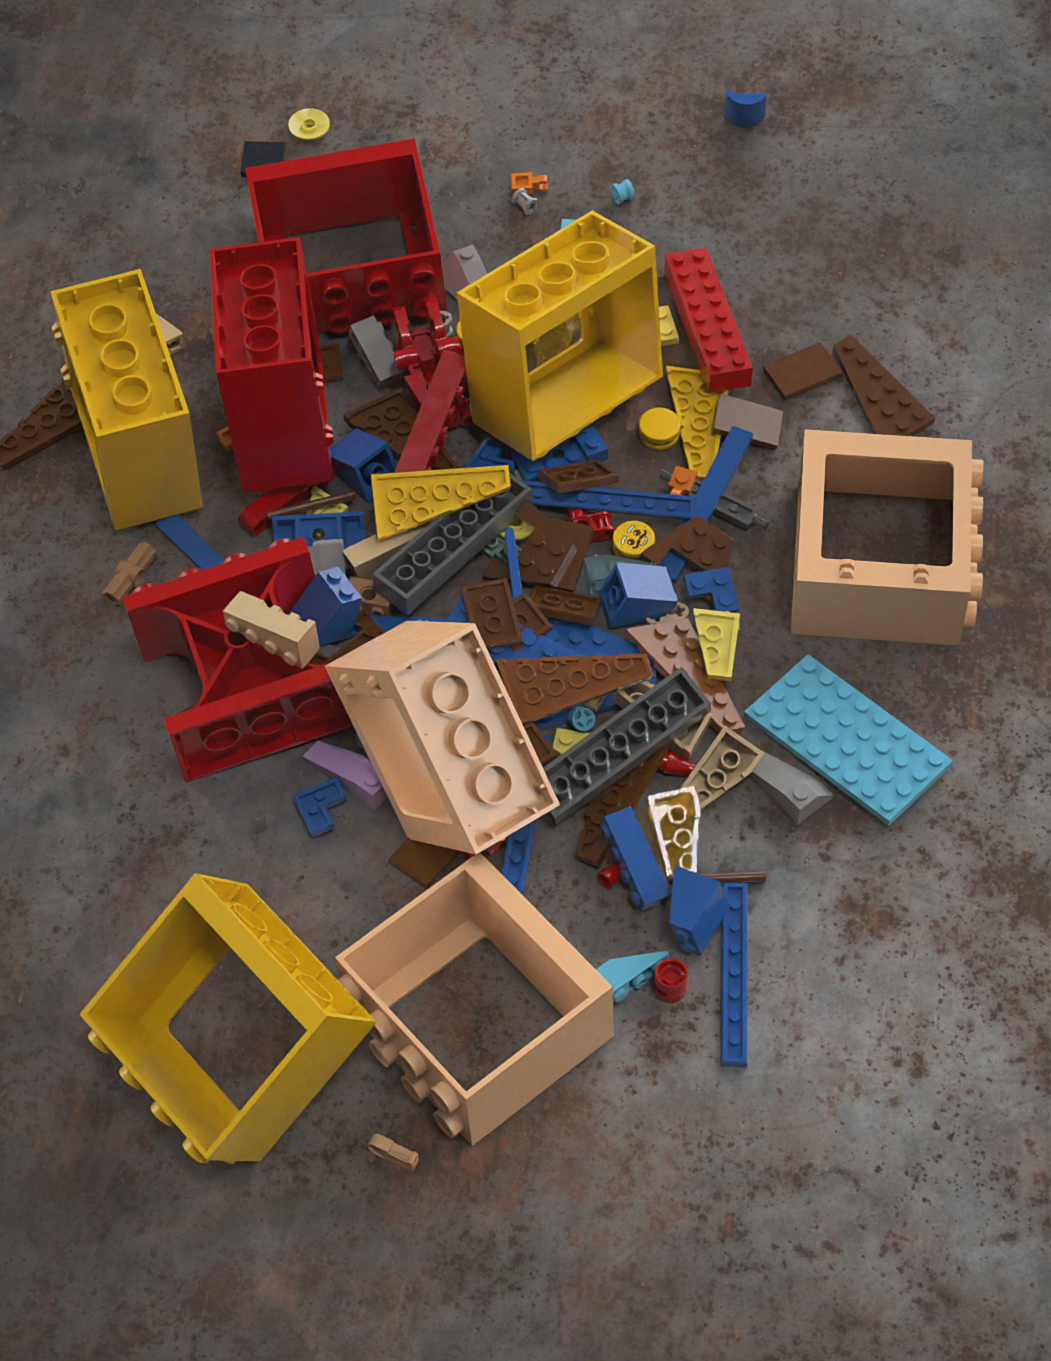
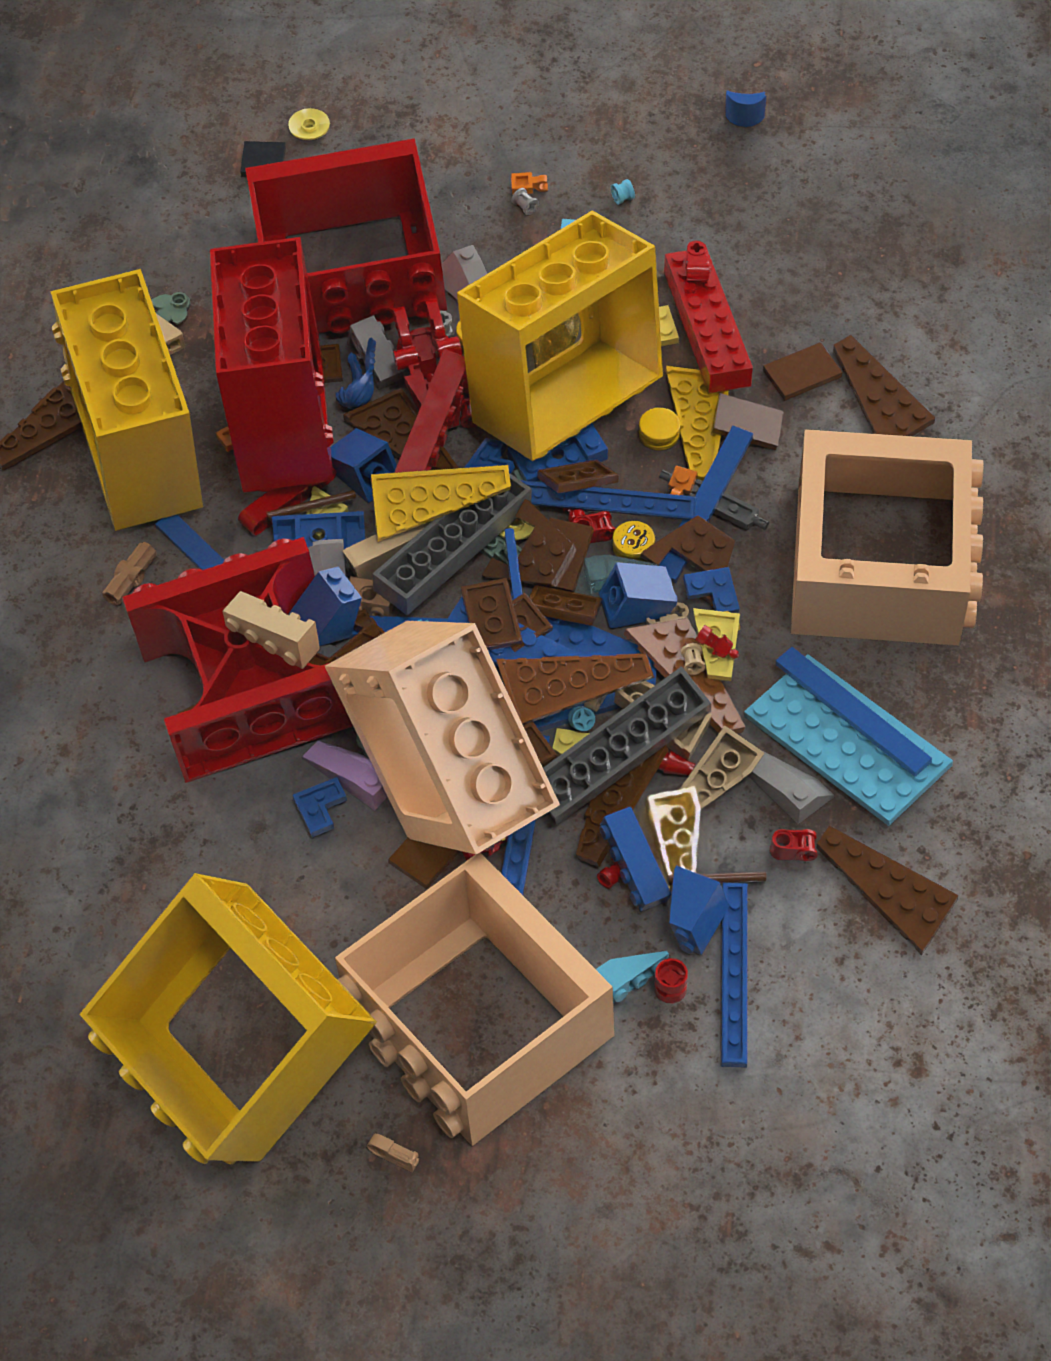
none -> sand green plate [151,292,190,325]
none -> blue hair [335,337,376,410]
none -> tan bush [681,643,705,675]
none -> red piece [686,241,709,281]
none -> red piece [695,625,739,659]
none -> red piece [769,829,818,861]
none -> blue tile [776,647,932,777]
none -> reddish brown wing [816,826,959,956]

